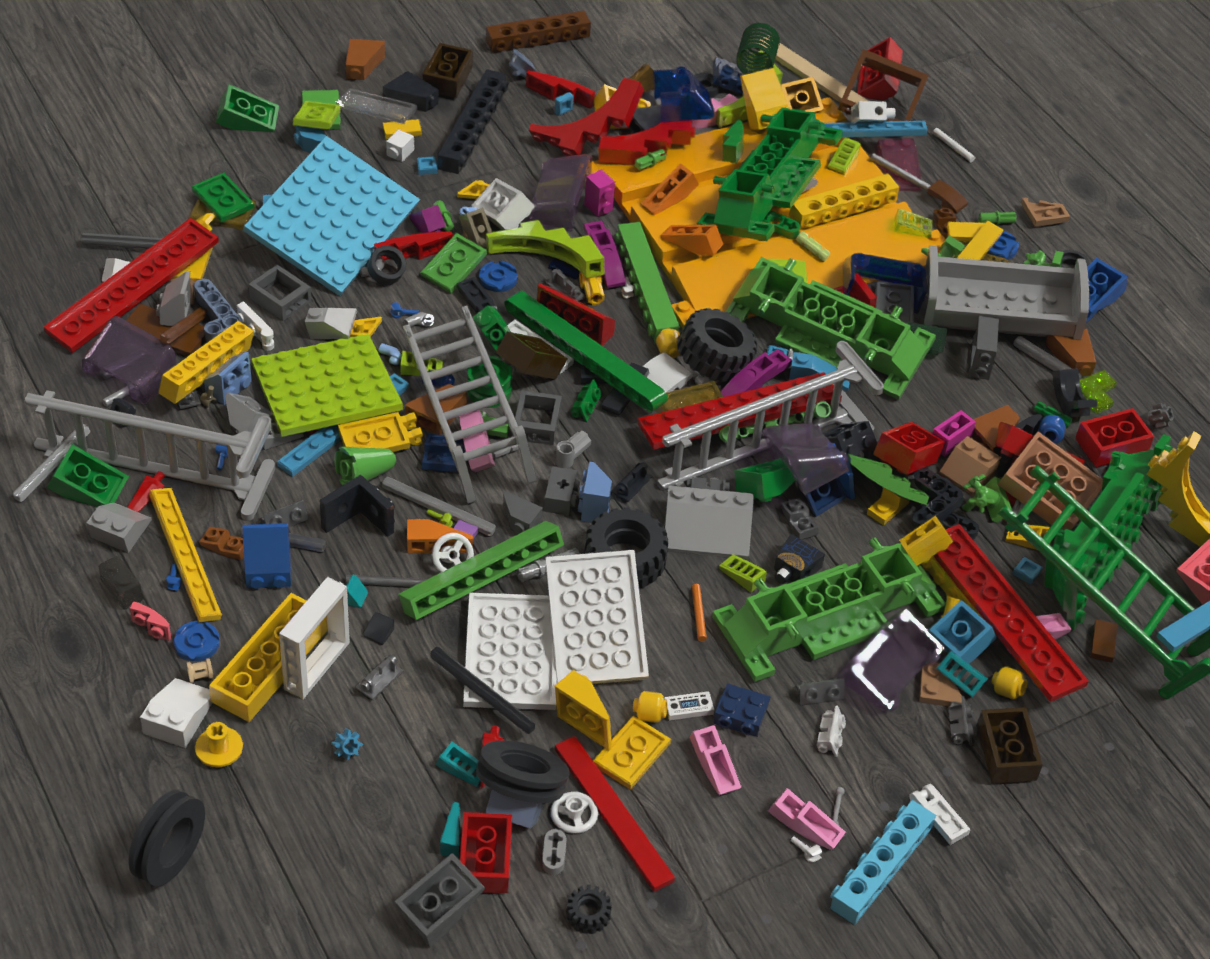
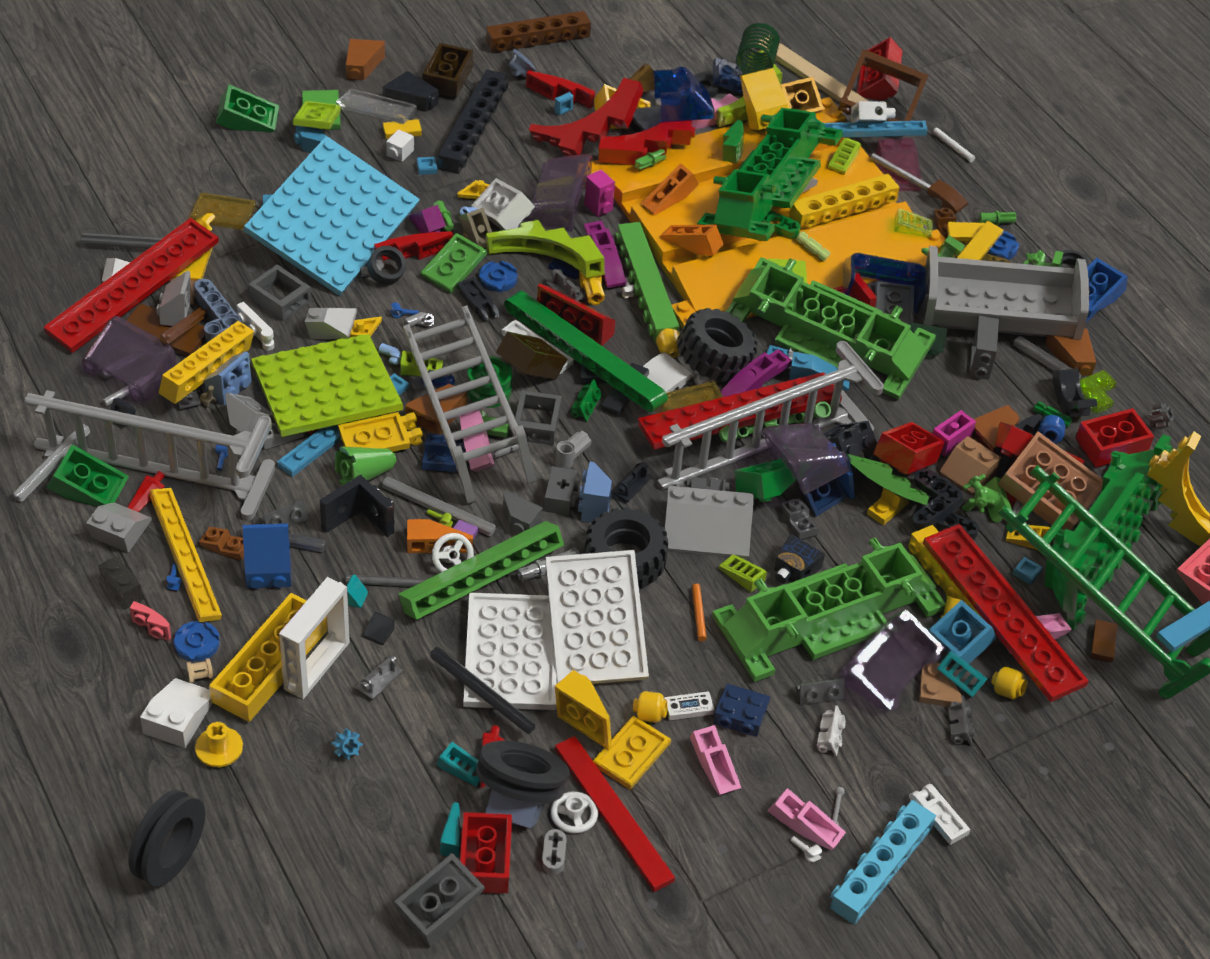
green tile [191,173,254,222] -> none
green slope [472,305,511,358] -> none
black tyre [566,885,612,934] -> none
yellow brick [899,516,953,566] -> none
dark brown brick [976,707,1043,783] -> none
medium nougat wing [1021,198,1070,227] -> none

